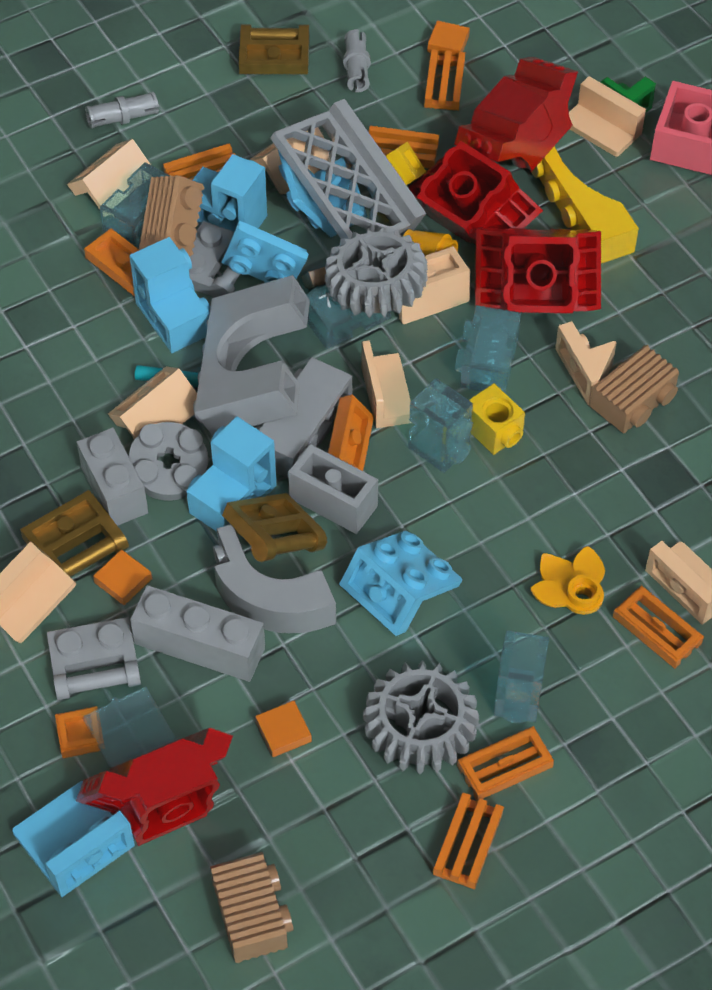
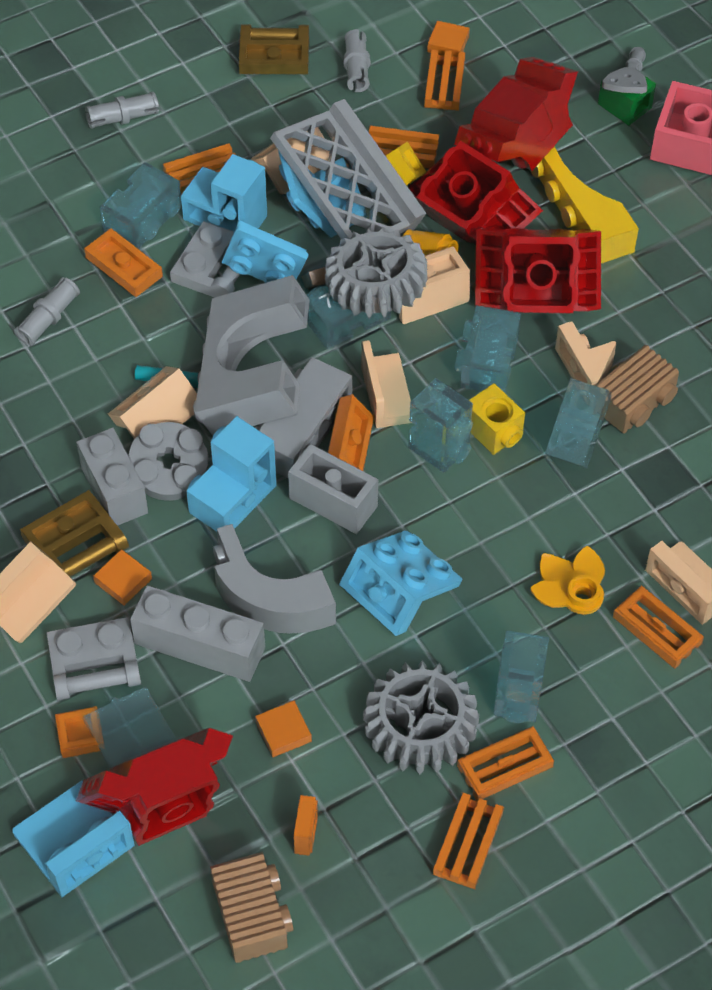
light nougat panel [67,139,156,215] -> none
medium azure brick [129,237,211,353] -> none
medium nougat brick [139,175,205,256] -> none
pearl gold plate [222,493,327,562] -> none
light nougat panel [569,76,646,157] -> none
none -> light grey pin [14,277,80,346]
none -> orange tile [294,795,318,856]
none -> clear light blue brick [545,378,612,469]
none -> light grey piece [602,47,647,94]

